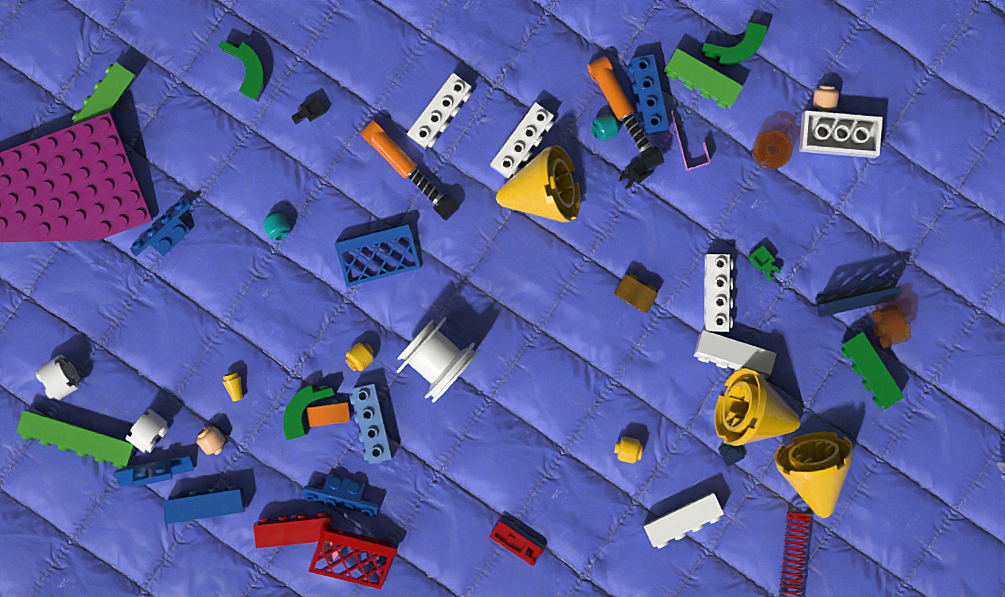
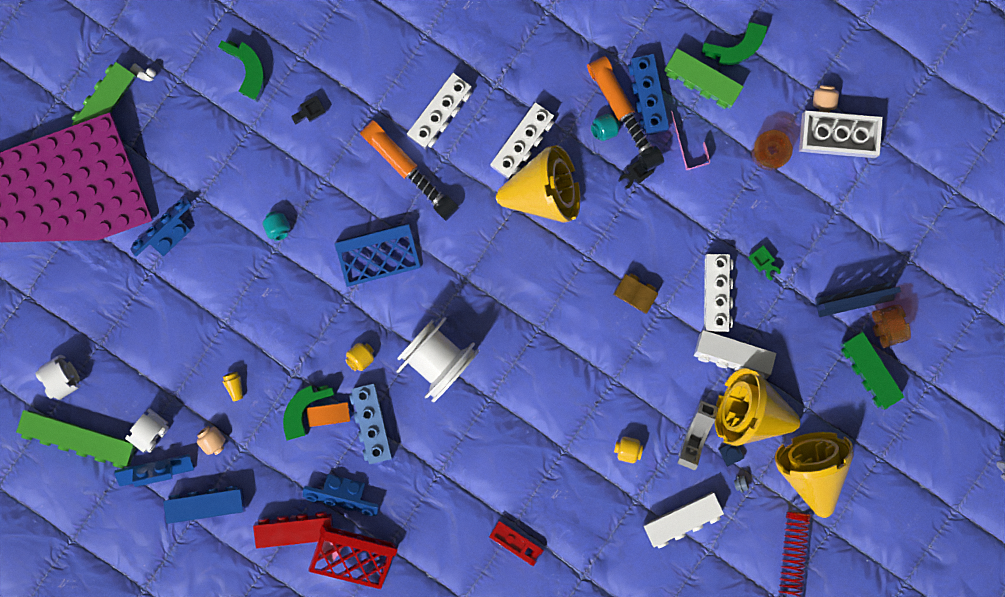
none -> white arm [130,63,156,82]
none -> light grey arch [677,400,718,470]
none -> sand blue plate [734,475,749,493]

